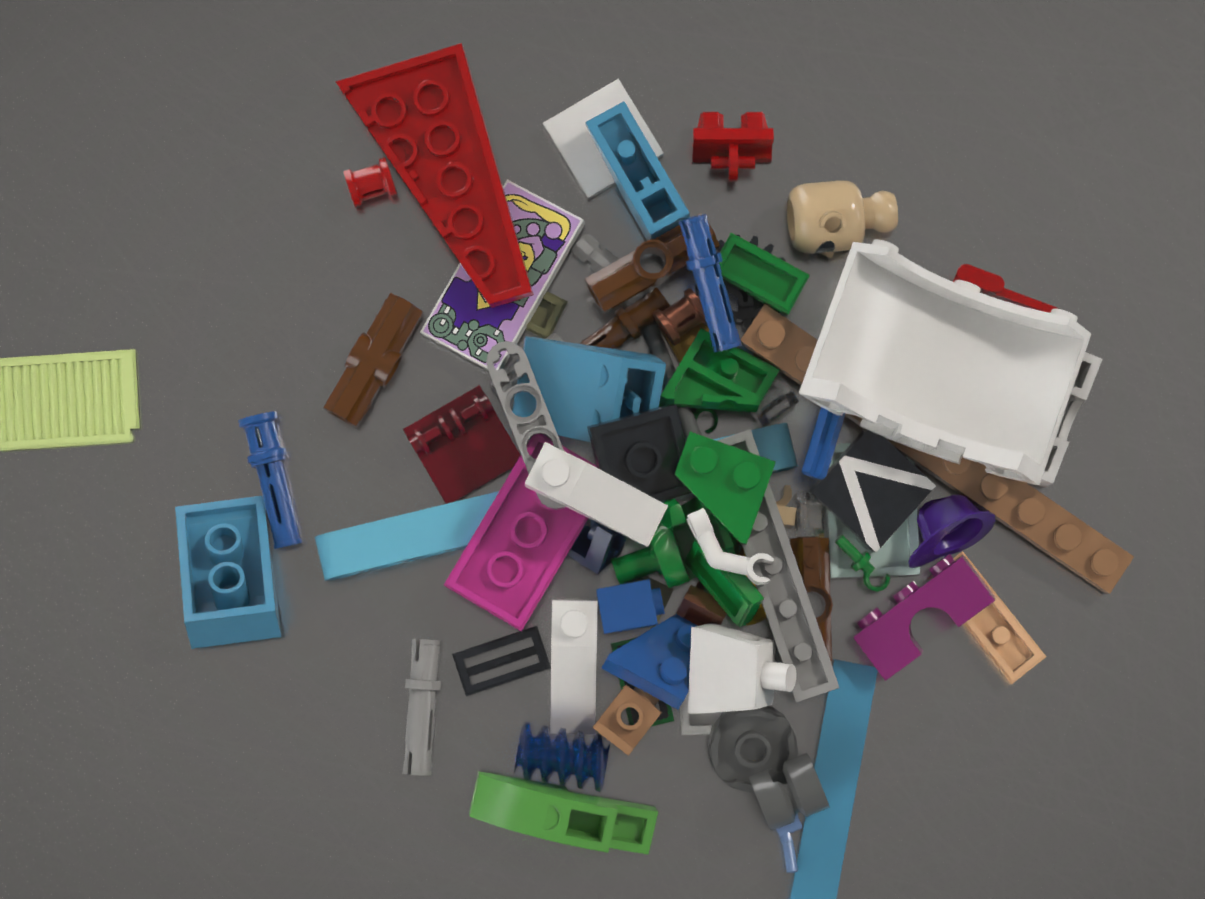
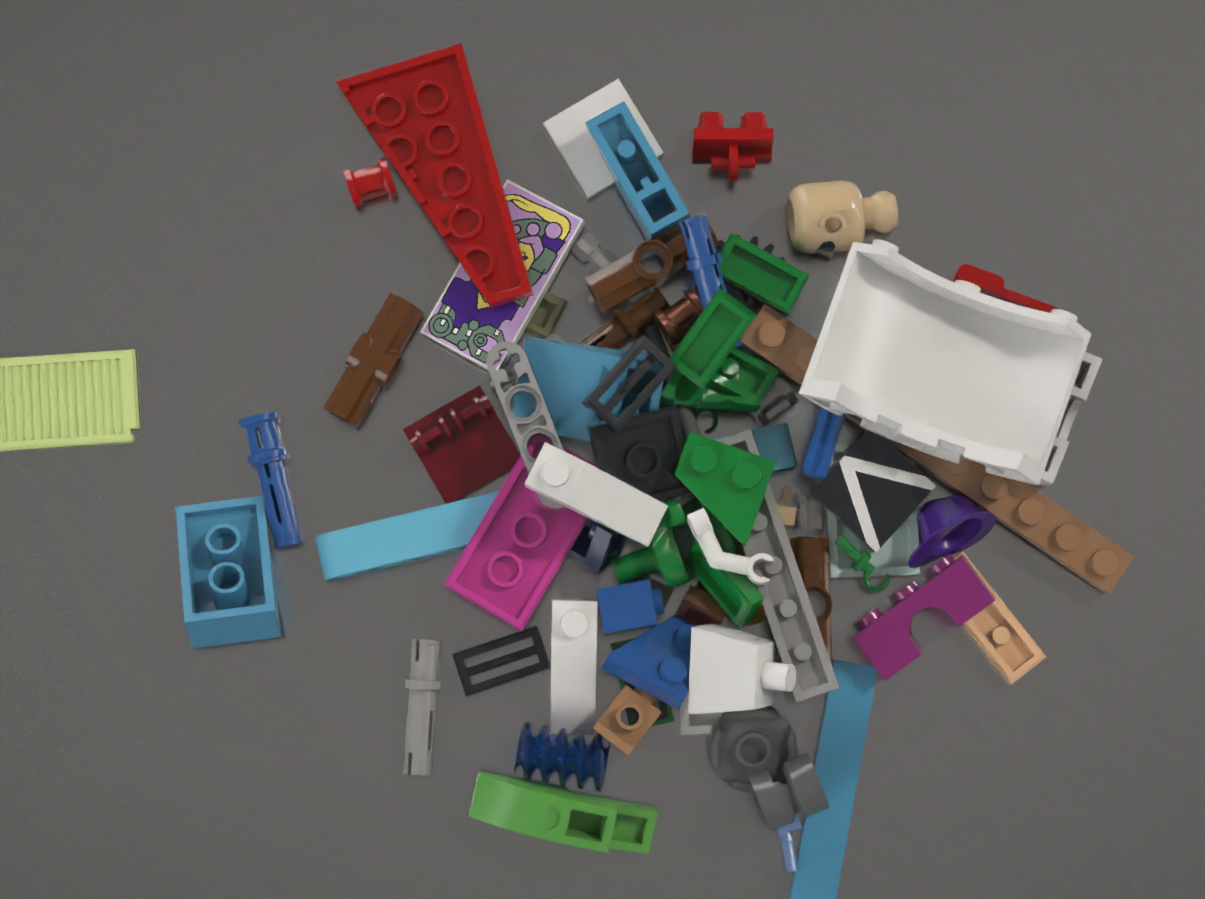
none -> black tile [582,335,676,434]
none -> green tile [669,288,757,389]

